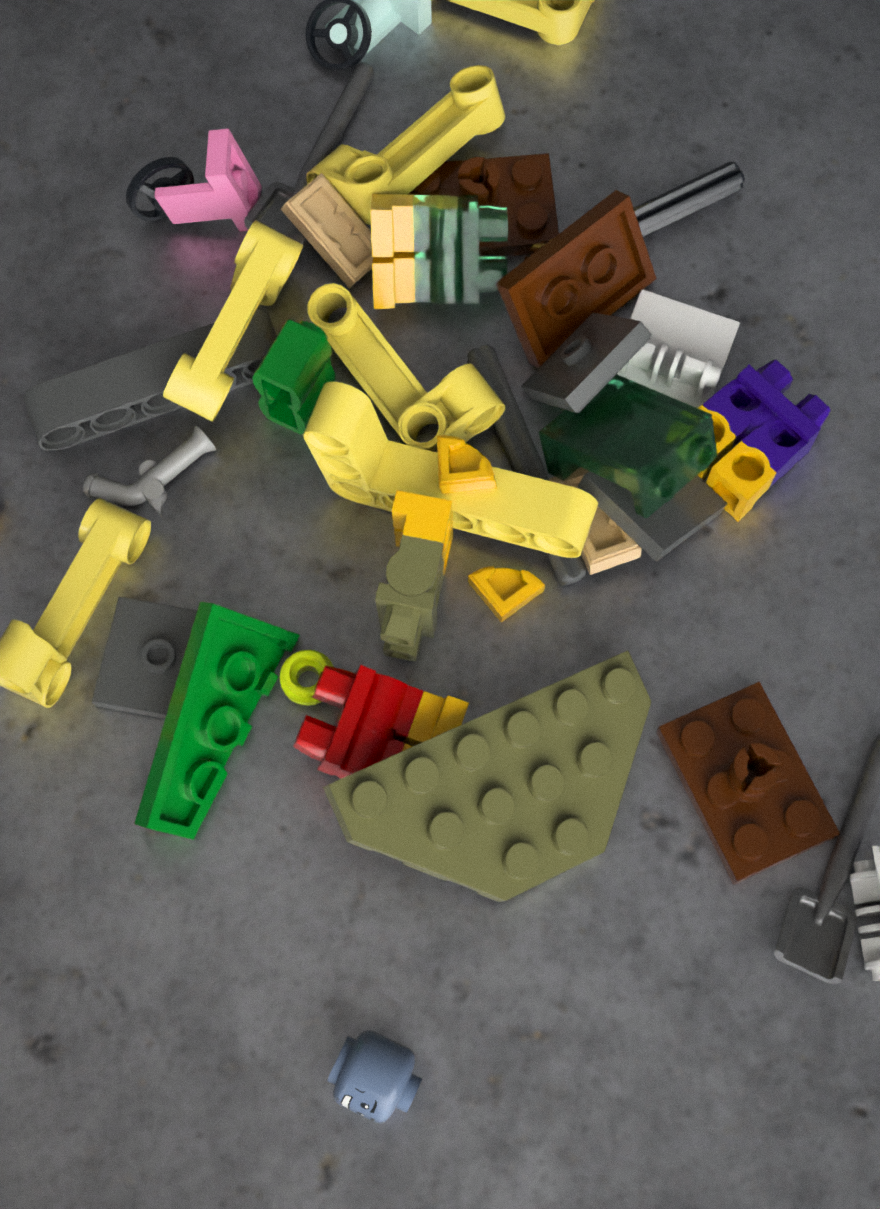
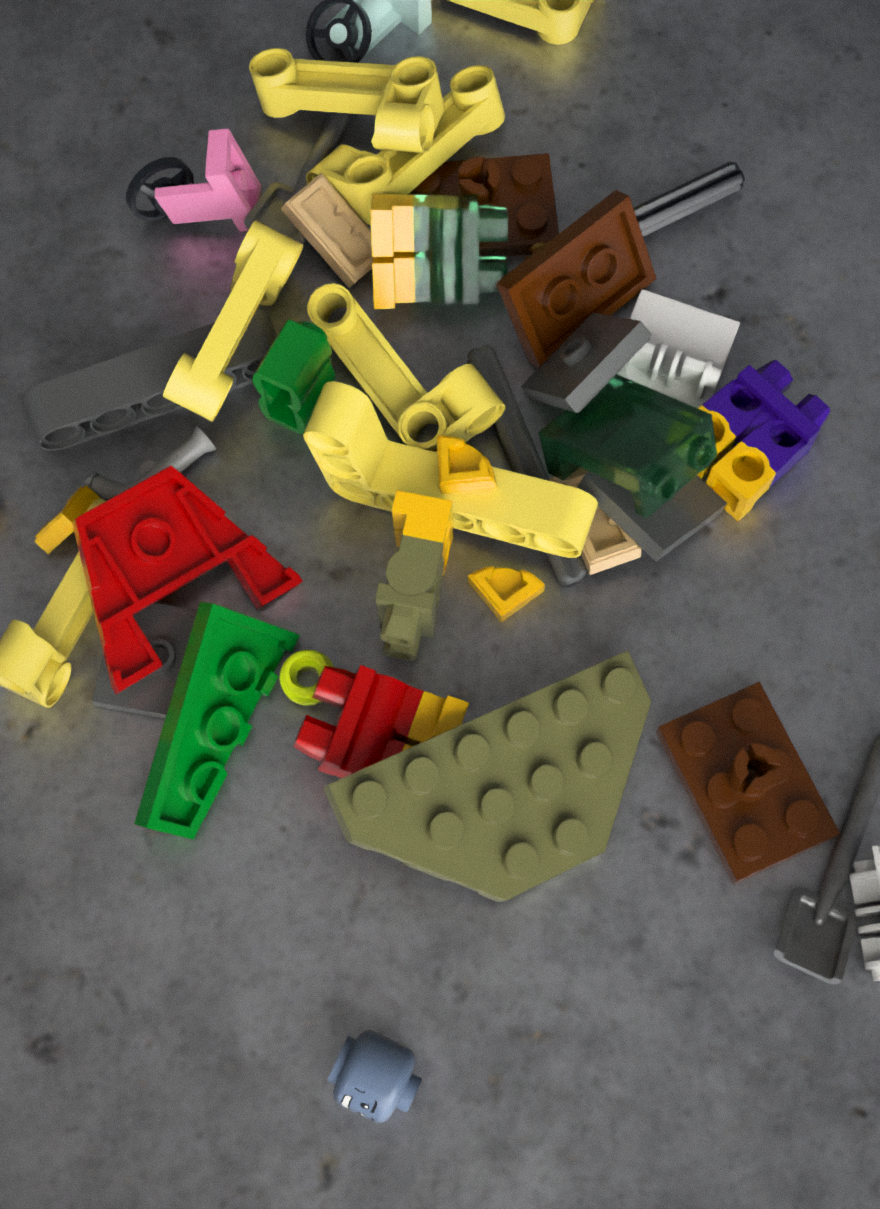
none -> yellow tile [34,485,100,554]
none -> red wing [72,465,303,695]
none -> light yellow piece [249,48,445,153]

